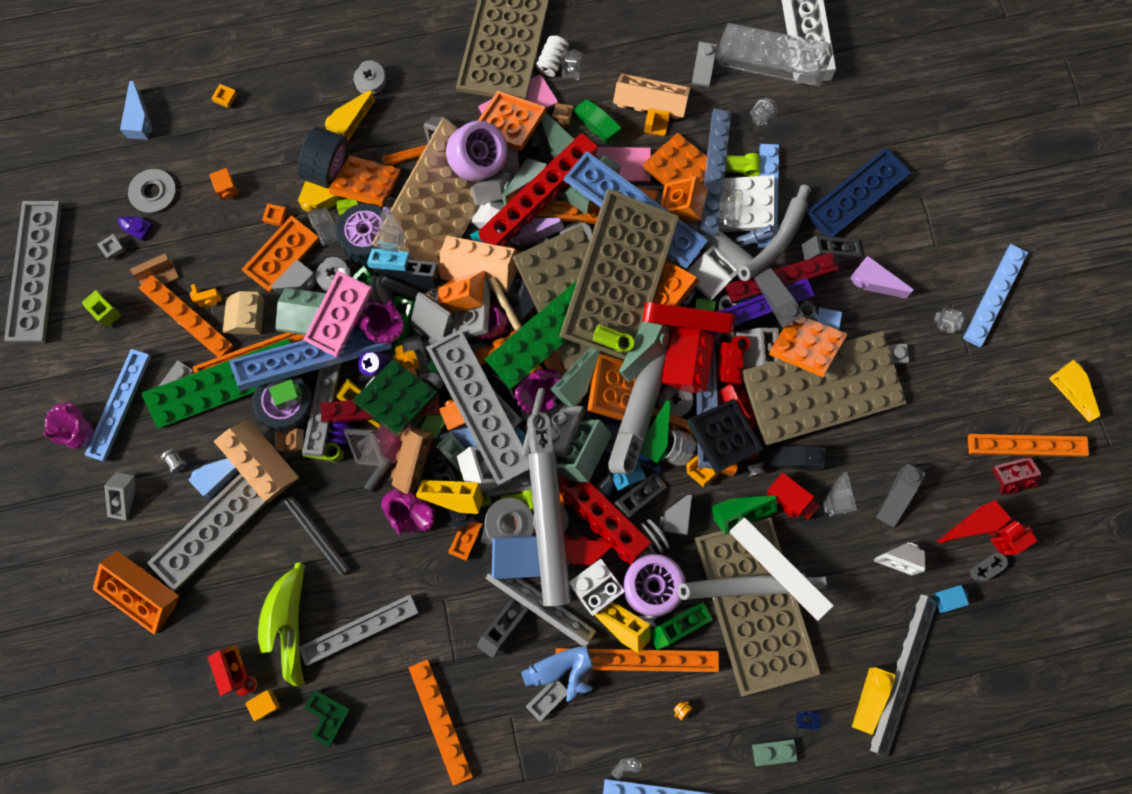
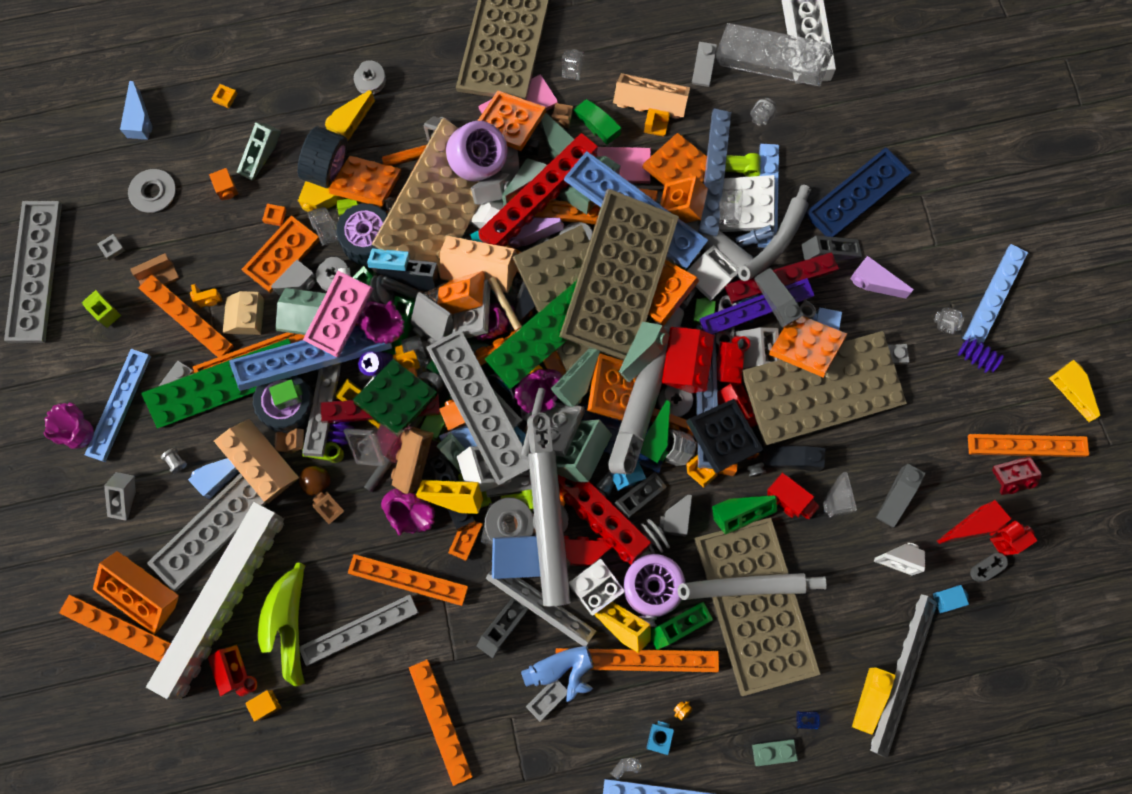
dark purple plate [117,216,153,241] -> none
dark grey axle [284,495,349,576] -> none
dark green plate [304,690,351,747] -> none
clear slope [375,207,406,253] -> none
white piece [536,36,569,77] -> none
lime piece [593,324,634,353] -> none
red beam [642,302,735,334] -> none
white tile [730,518,833,621] -> none
none -> orange plate [59,595,171,662]
none -> white brick [146,502,284,699]
none -> sand green slope [237,122,281,181]
none -> reddish brown hair [298,466,331,495]
none -> medium nougat bracket [312,491,344,524]
none -> orange plate [348,554,468,606]
none -> dark azure brick [646,721,674,755]
none -> dark purple piece [958,335,1004,373]

